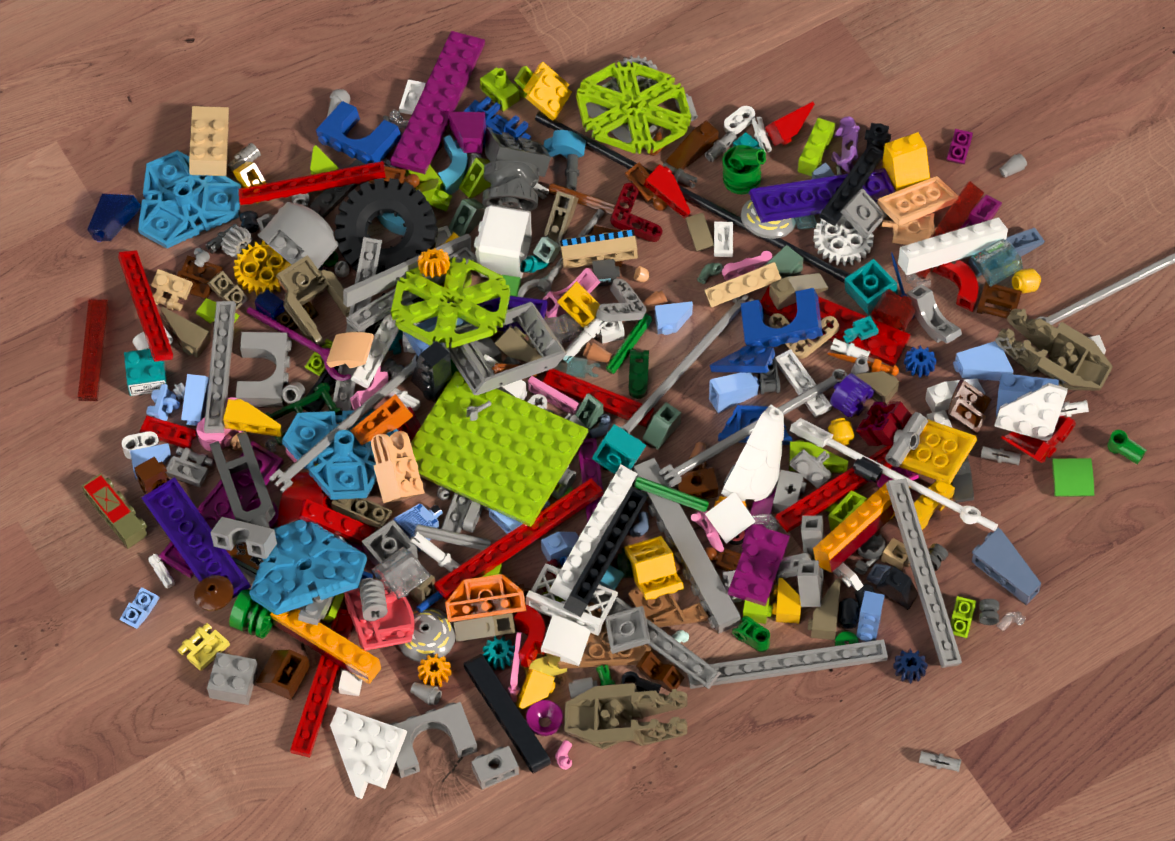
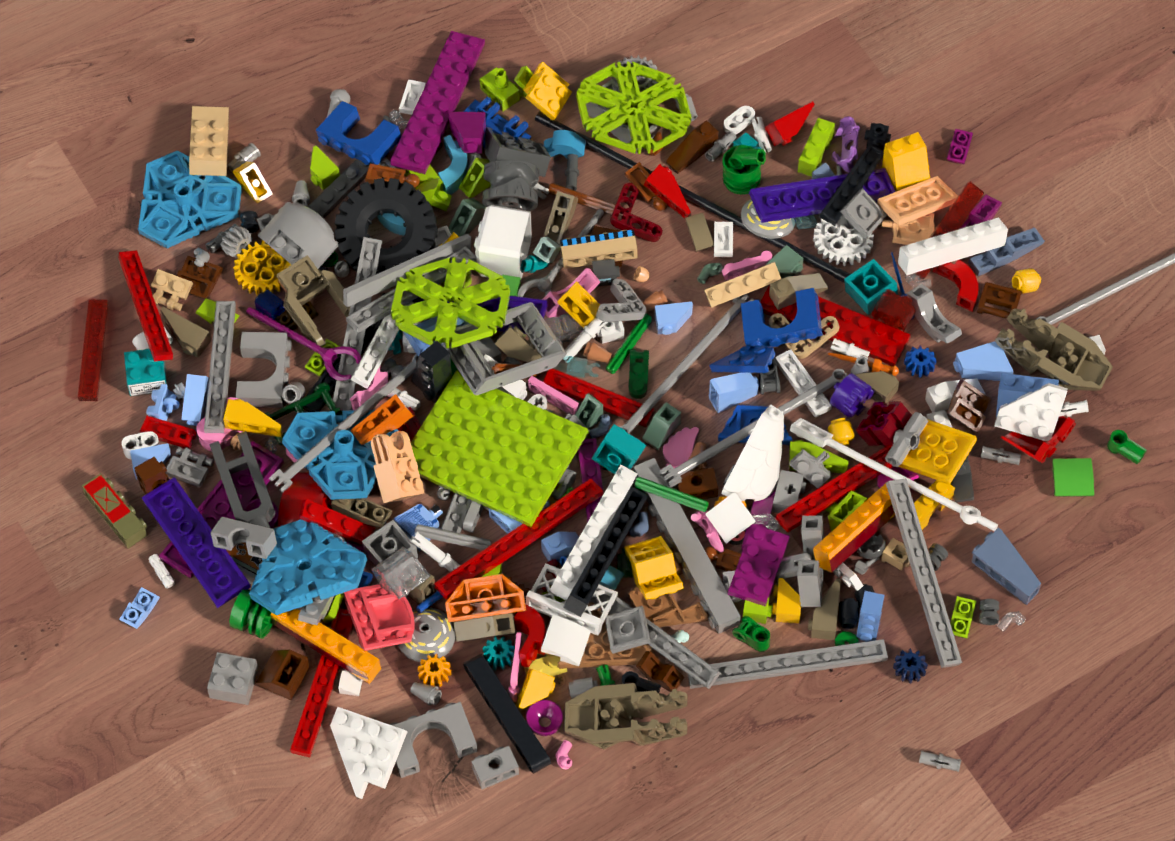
clear blue slope [87,194,141,242] -> none
light yellow plate [177,623,230,671] -> none
reddish brown dish [194,575,234,611] -> none
dark tan slope [207,271,249,311] -> none
red plate [239,161,386,205] -> none
light nougat slope [326,332,374,368] -> none
light grey piece [359,578,388,621] -> none
light orange gear [418,248,450,278] -> none
light grey hand [466,401,491,421] -> none
dark grey pin [662,163,698,188] -> none
teal plate [843,316,879,343] -> none
black brick [853,457,883,483] -> none
sand blue slope [866,563,892,585] -> none
black slope [876,566,918,610] -> none
clear light blue slope [971,239,1023,287] -> none
light grey cone [999,153,1027,178] -> none
none -> bright pink animal [662,427,699,476]

